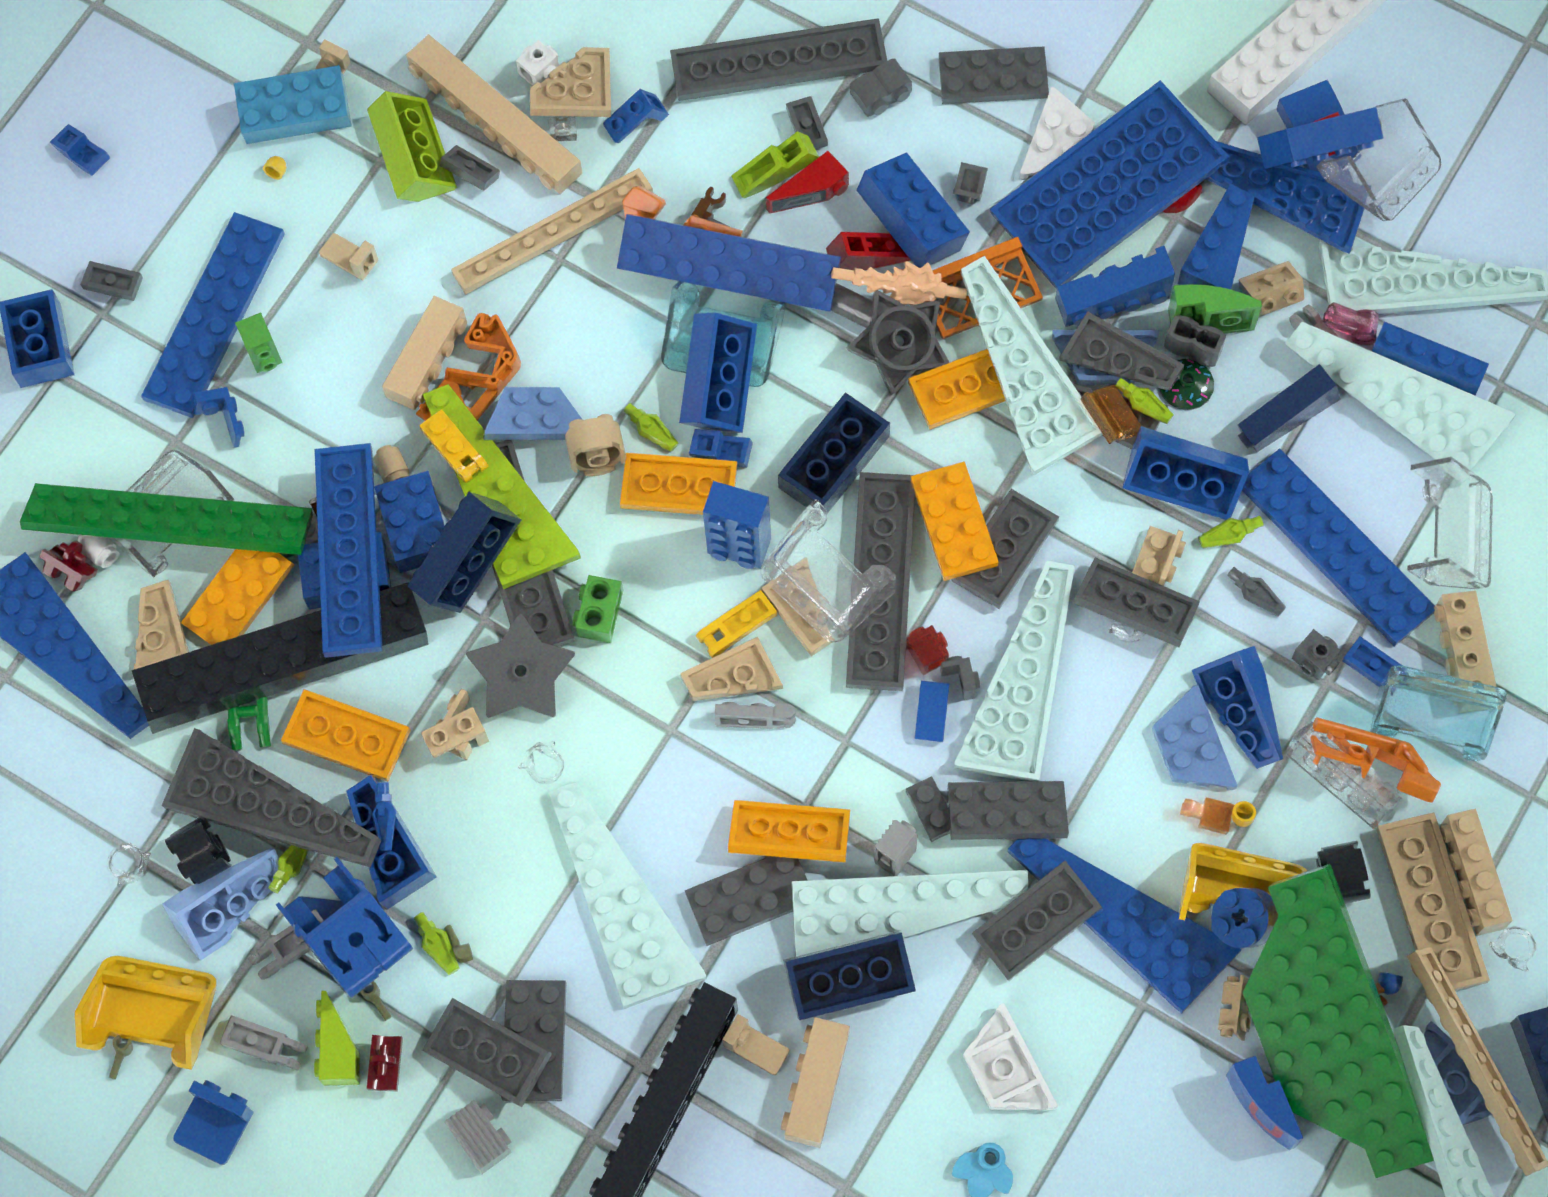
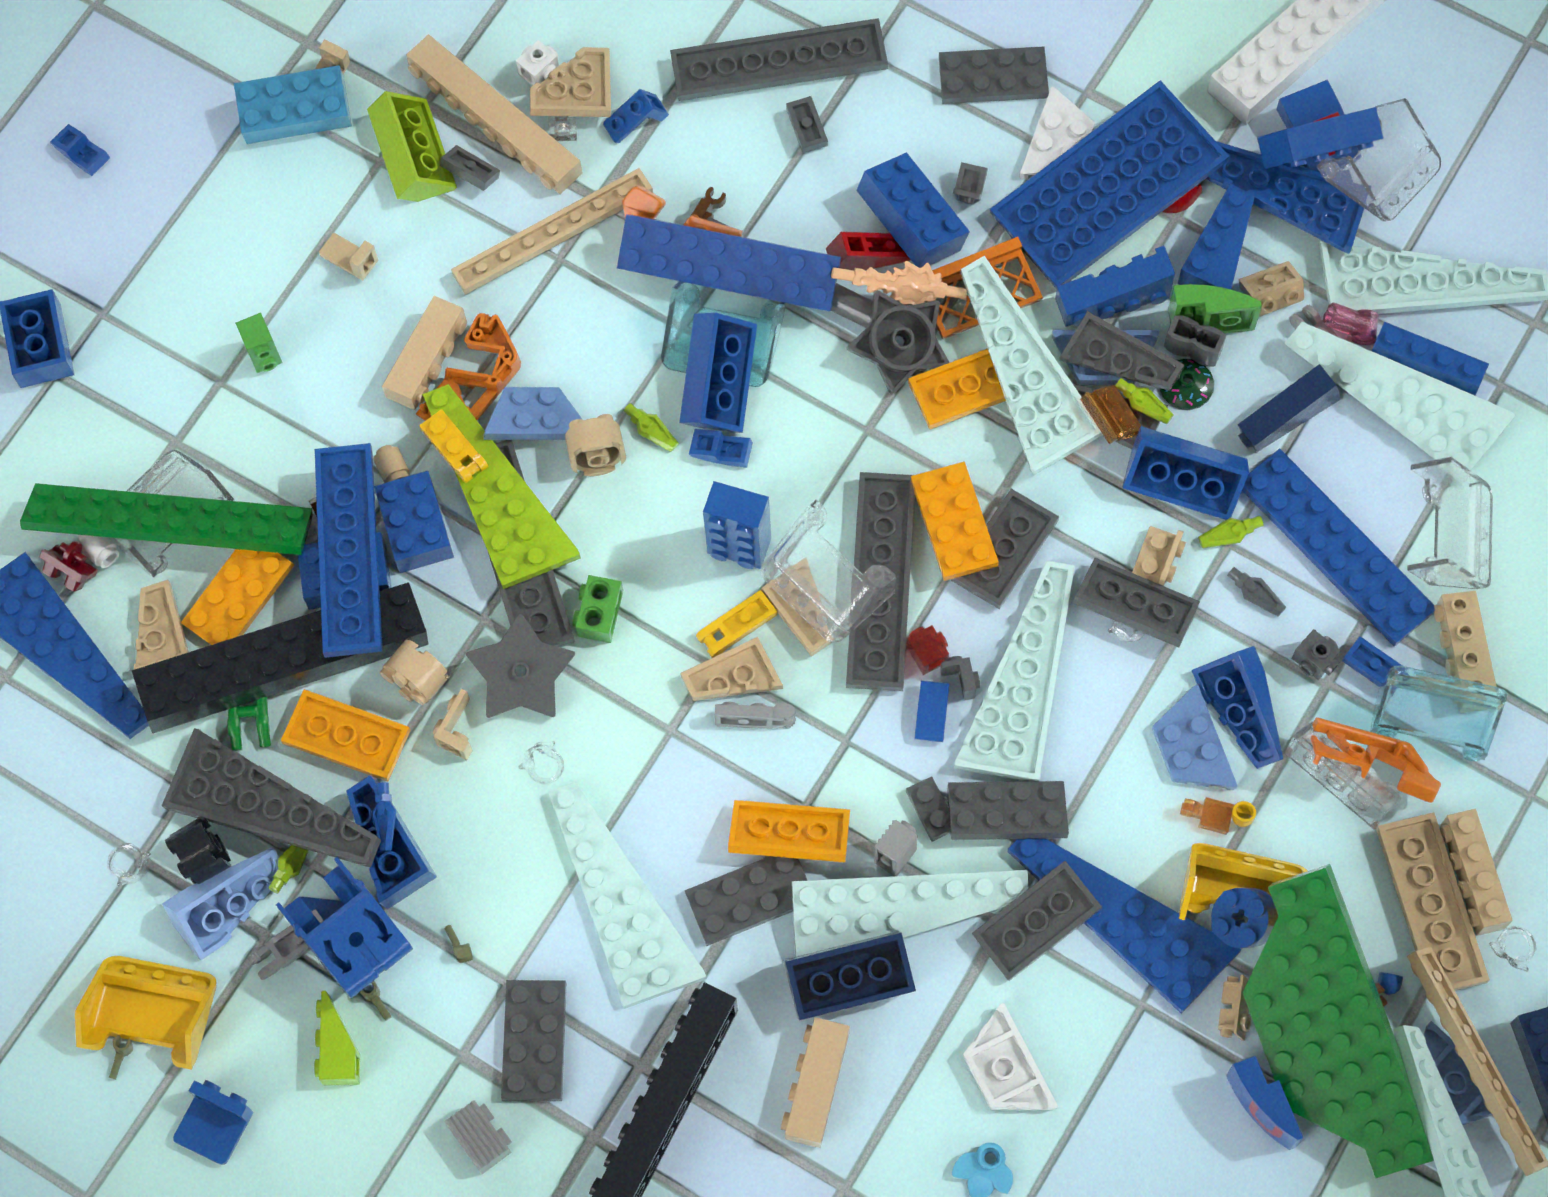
dark grey plate [80,261,143,301] -> none
blue plate [141,212,285,418] -> none
blue bracket [193,387,244,448] -> none
light grey hinge [219,1015,308,1070] -> none
yellow hinge [263,156,287,180] -> none
dark red hips [366,1035,403,1092] -> none
dark blue brick [408,492,522,613] -> none
lime piece [413,912,460,975] -> none
tan bracket [421,707,489,758] -> none
dark grey plate [422,998,552,1107] -> none
light orange plate [620,453,737,515] -> none
tan bracket [722,1014,789,1075] -> none
lime slope [731,131,819,198] -> none
red slope [766,151,849,213] -> none
dark blue brick [778,392,890,519] -> none
dark grey brick [850,58,912,117] -> none
black brick [1316,841,1371,904] -> none
none -> tan brick [380,640,449,705]

